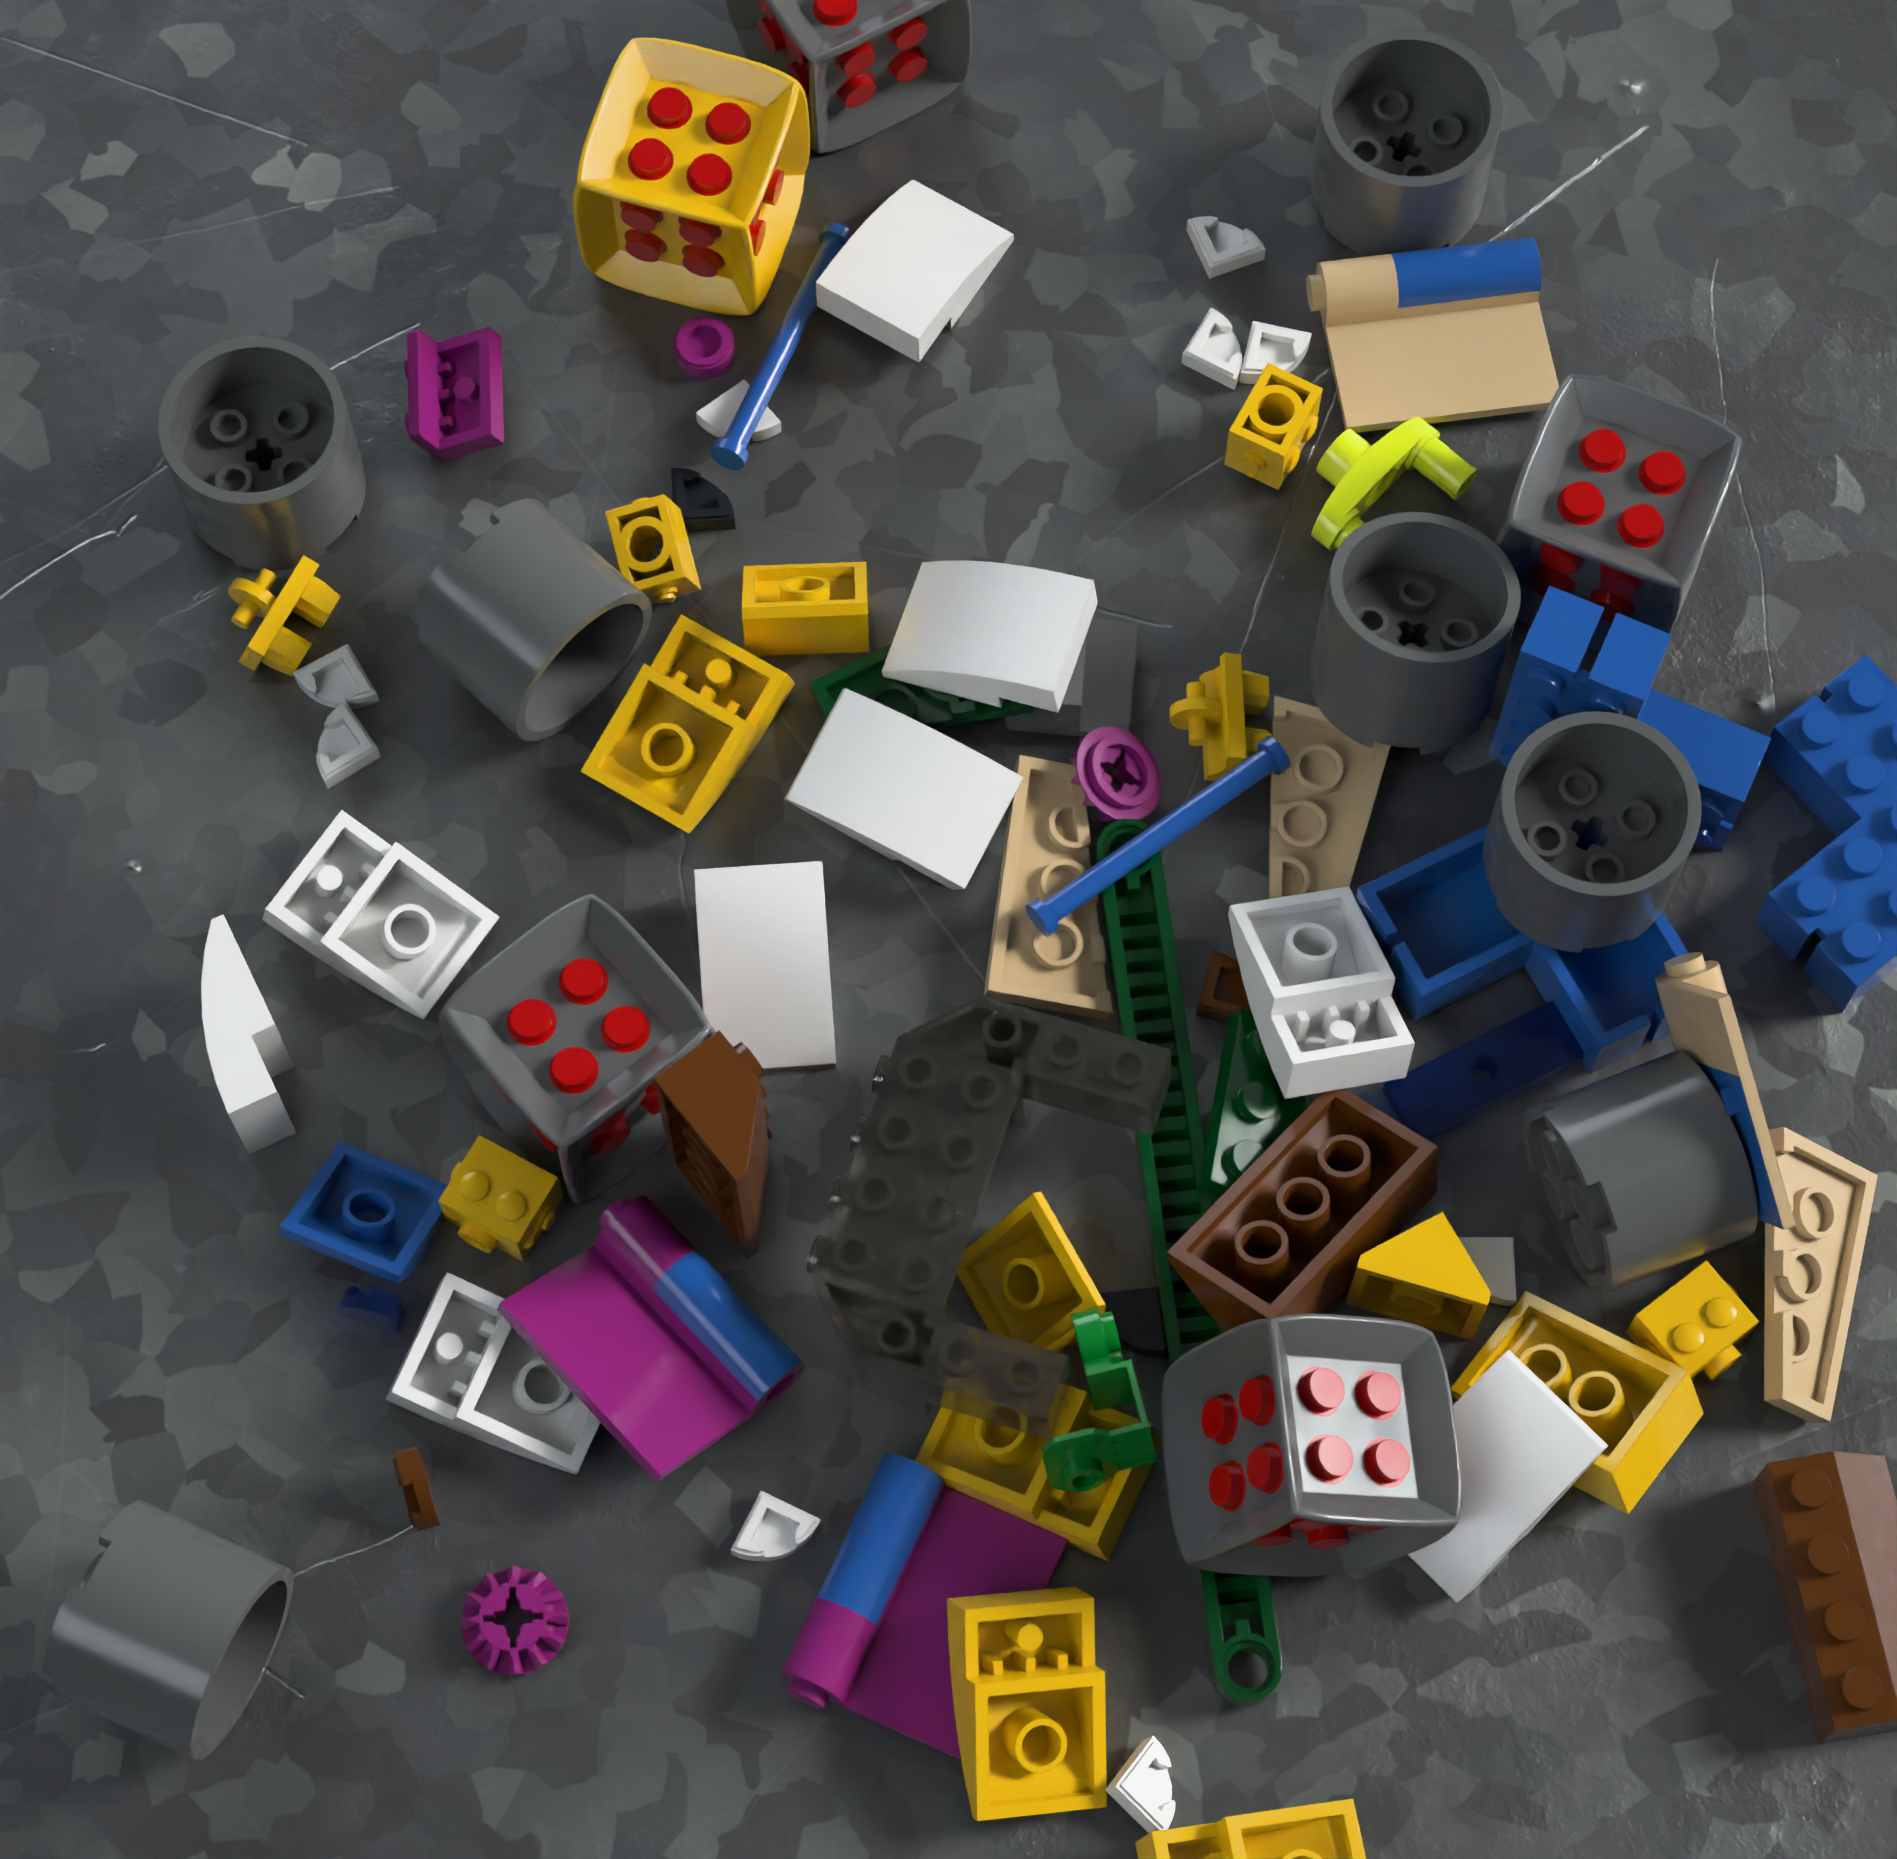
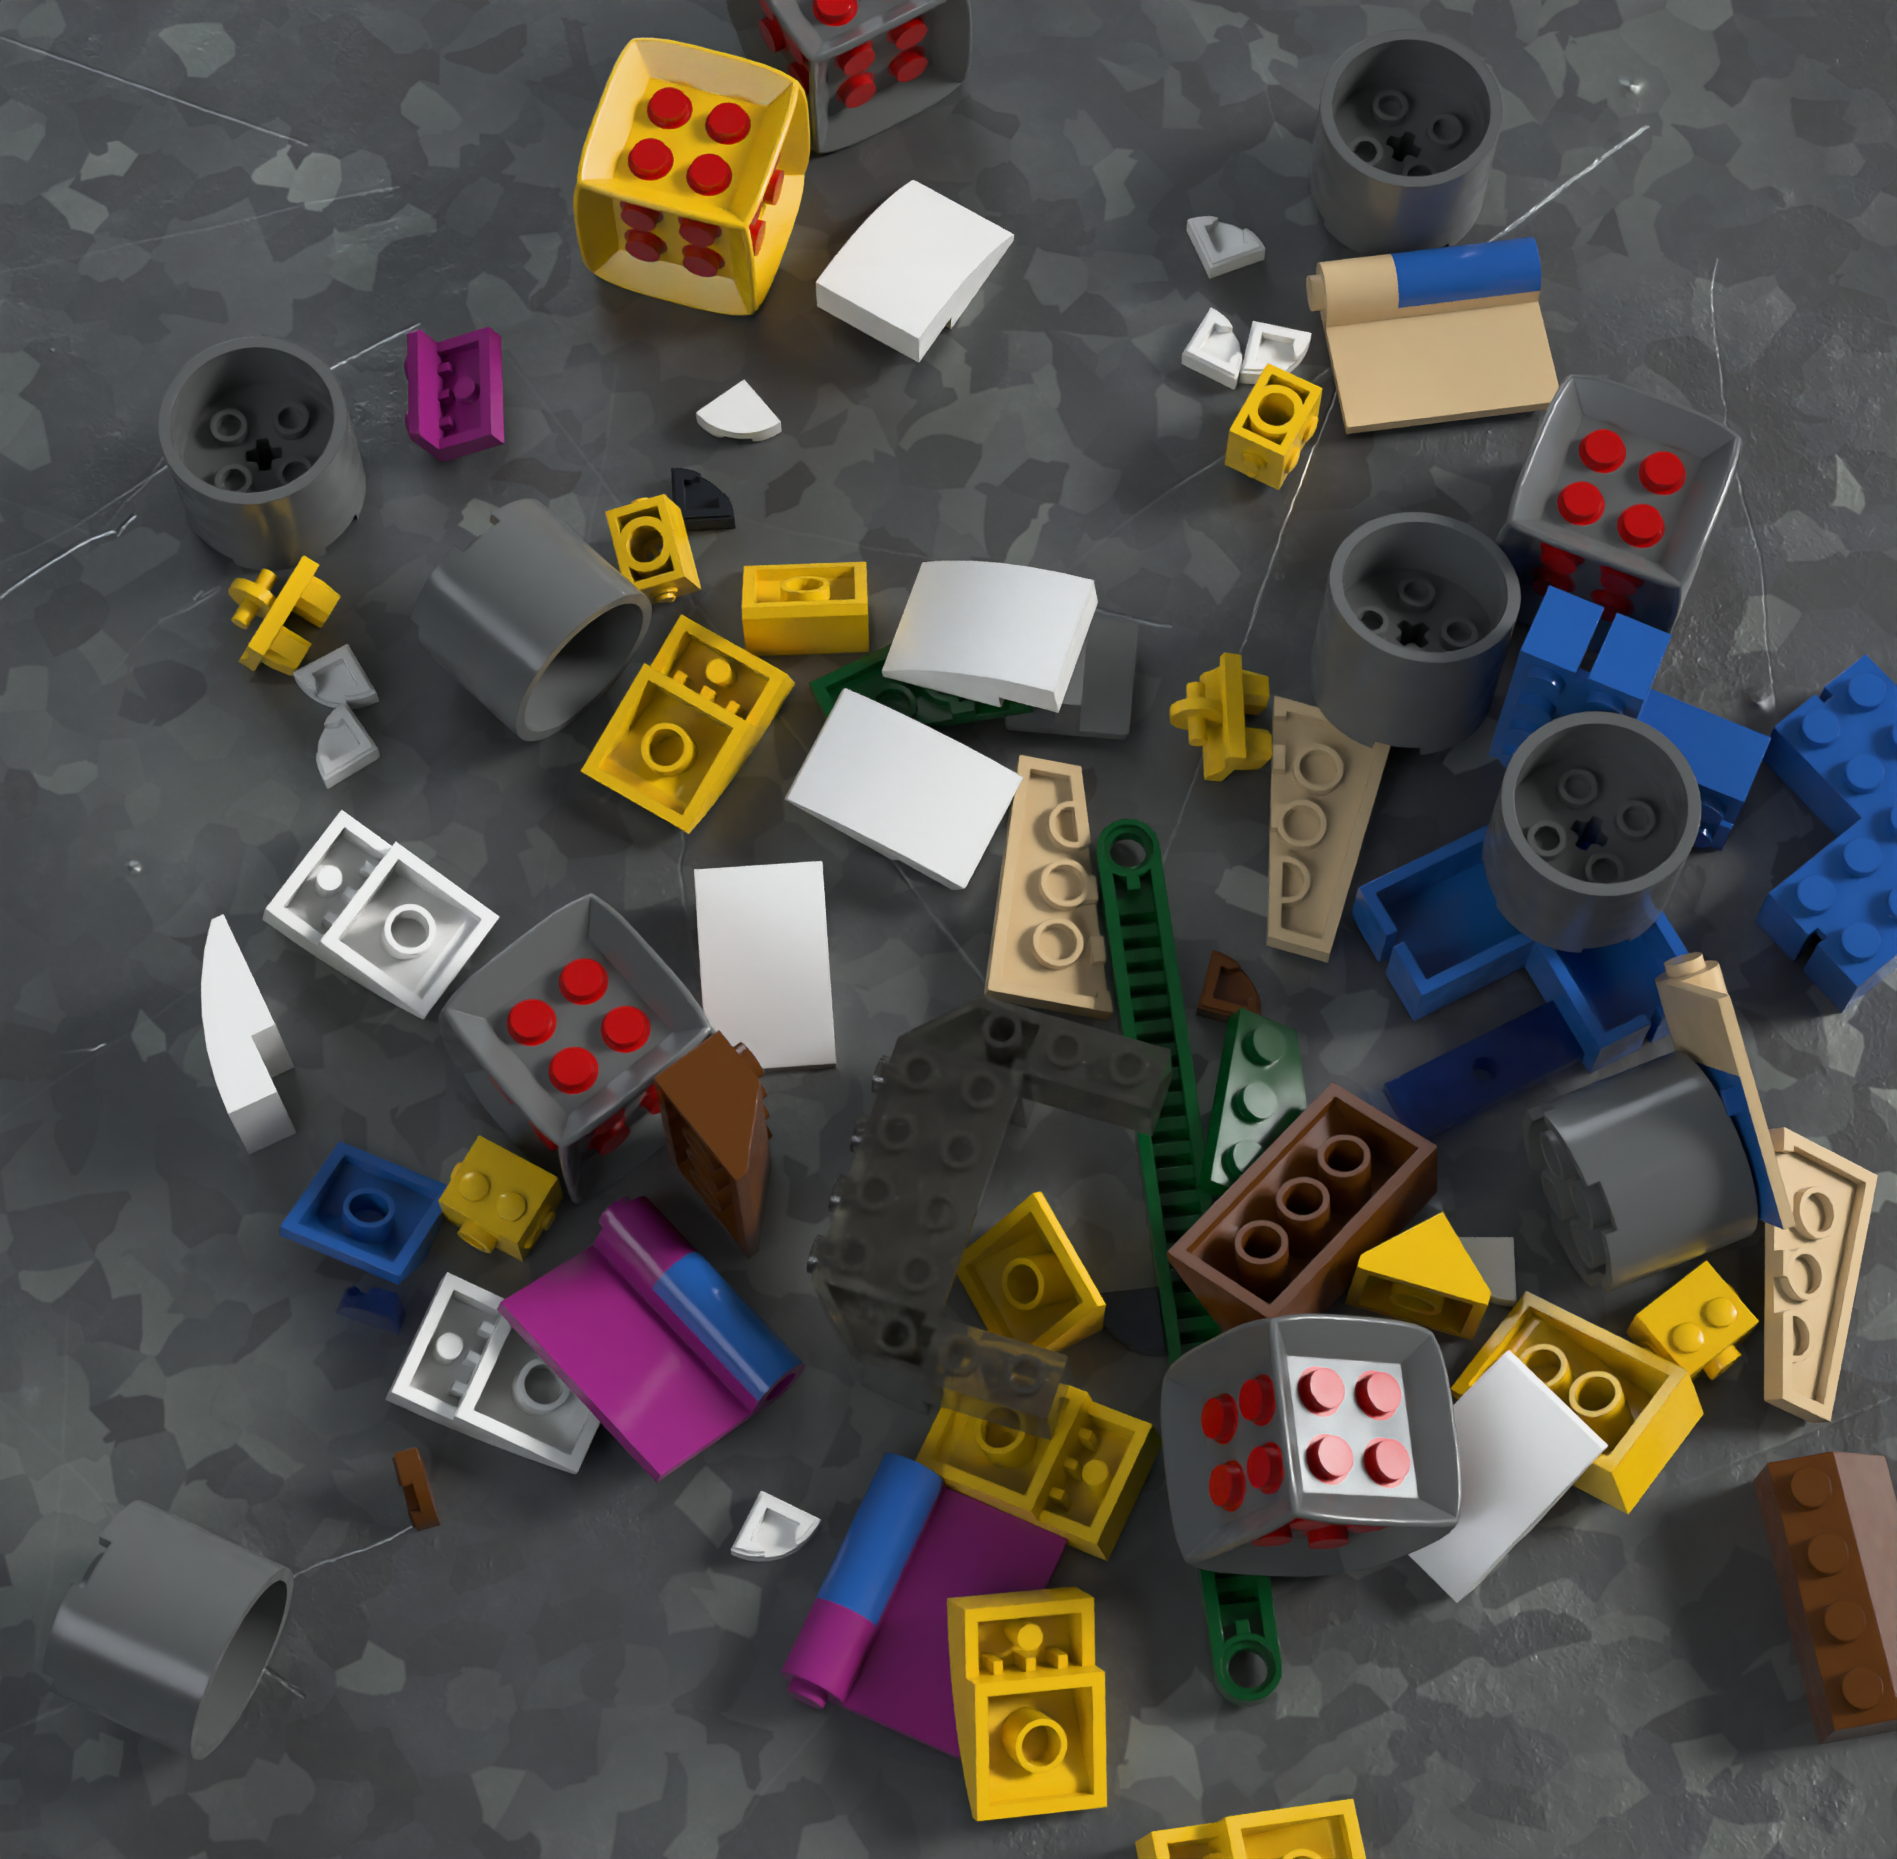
magenta gear [459,1565,569,1676] -> none
magenta tile [673,316,735,379] -> none
blue bar [710,222,854,470] -> none
blue bar [1026,736,1291,937] -> none
green piece [1042,1307,1157,1492] -> none
magenta gear [1069,727,1161,822] -> none
white tile [1105,1736,1175,1833] -> none
white slope [1228,886,1415,1099] -> none
neon yellow connector [1311,417,1478,551] -> none

